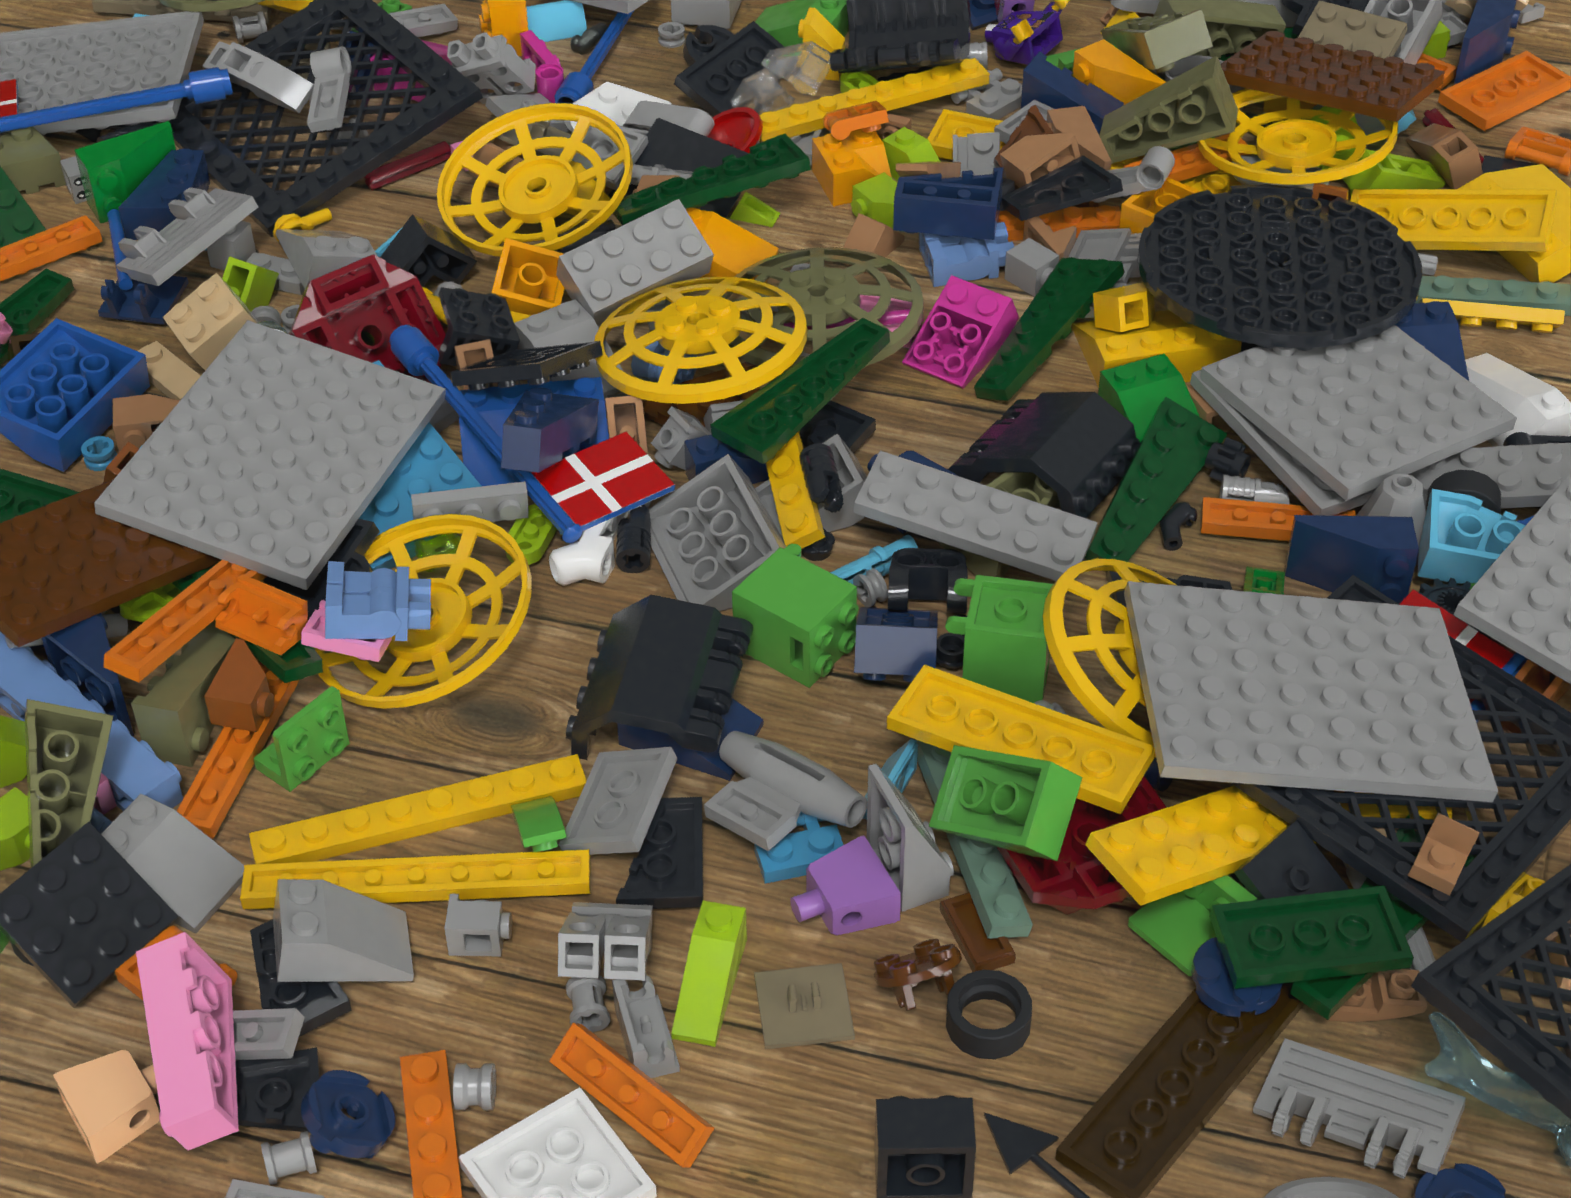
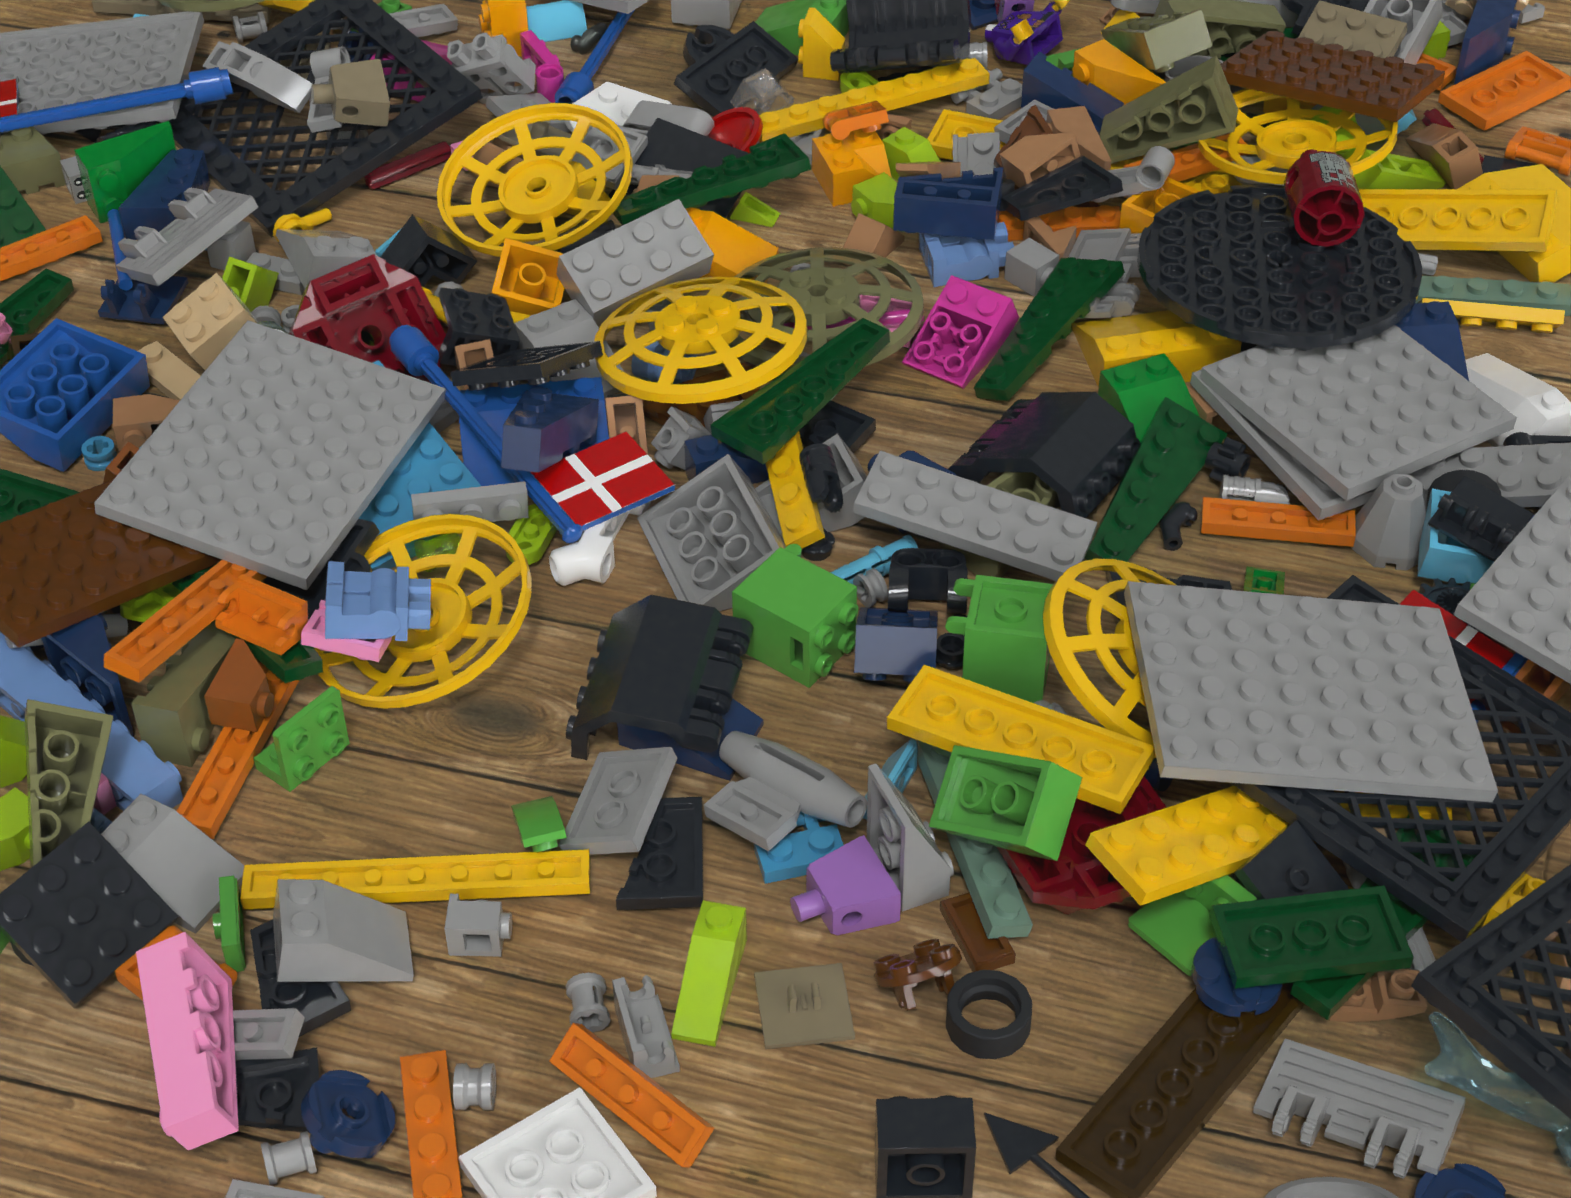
light nougat torso [53,1050,160,1164] -> none
yellow plate [249,754,587,864] -> none
light grey hips [558,902,653,981] -> none
black hinge [616,504,651,573] -> none
light grey bush [658,22,685,48] -> none
clear slope [761,41,831,97] -> none
yellow slope [1093,282,1155,332] -> none
dark blue slope [1284,515,1419,604] -> none
medium nougat slope [1408,813,1480,896] -> none
none -> bright green plate [213,875,246,972]
none -> dark tan torso [311,59,390,126]
none -> dark red cylinder [1284,149,1364,247]
none -> black hinge [1428,476,1534,562]

